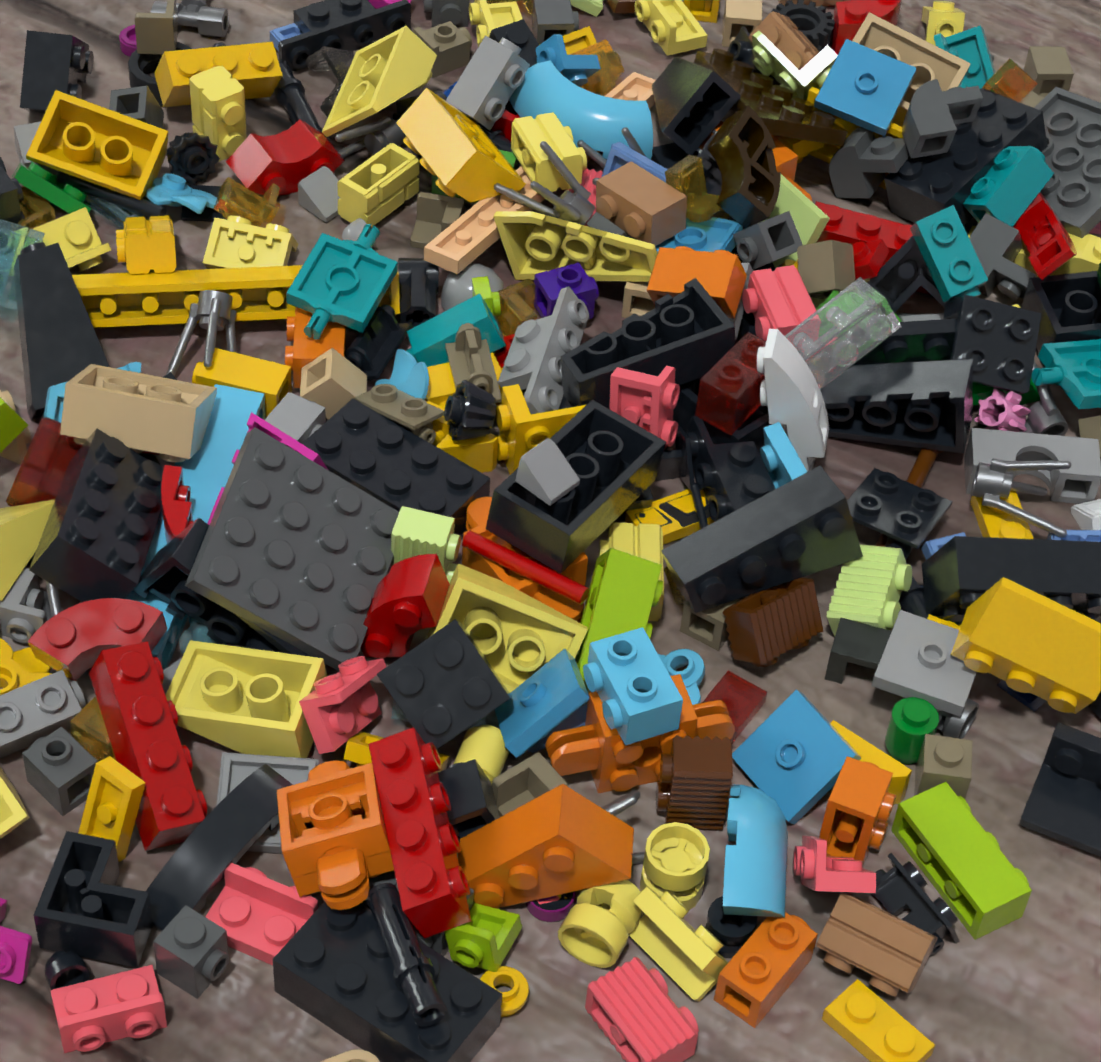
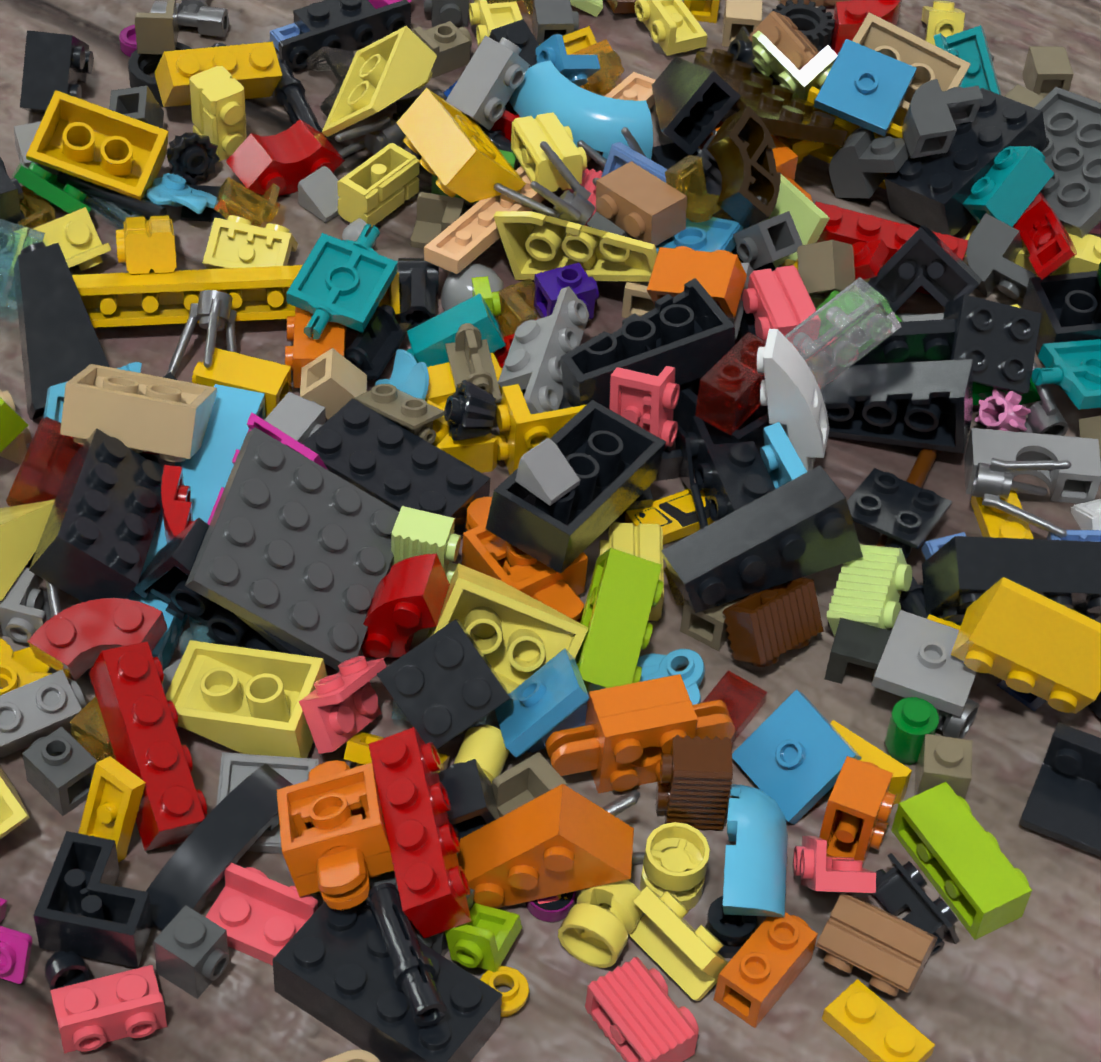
red bar [462,530,590,605] -> none
medium azure brick [583,627,683,746] -> none
teal brick [910,205,988,303] -> none
clear orange brick [982,58,1038,103] -> none

